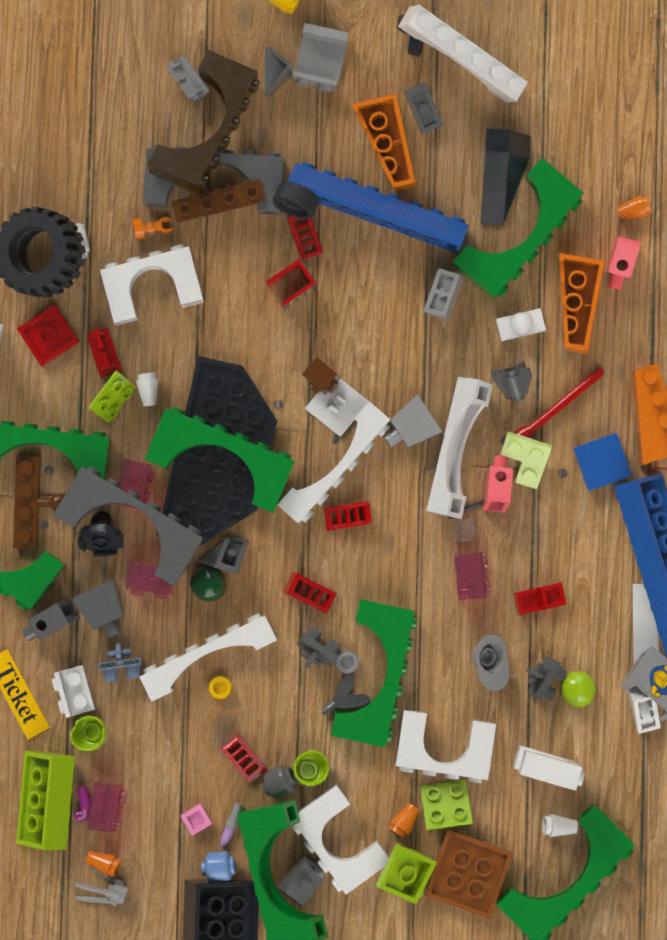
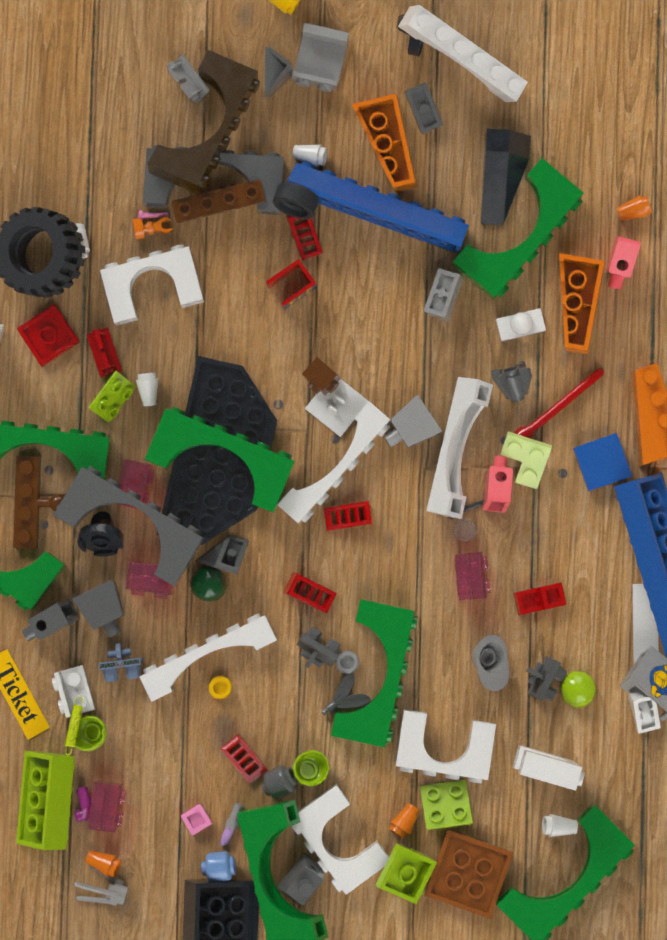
none -> neon yellow piece [65,696,83,755]
none -> bright pink piece [138,210,168,221]
none -> white cone [292,145,327,167]

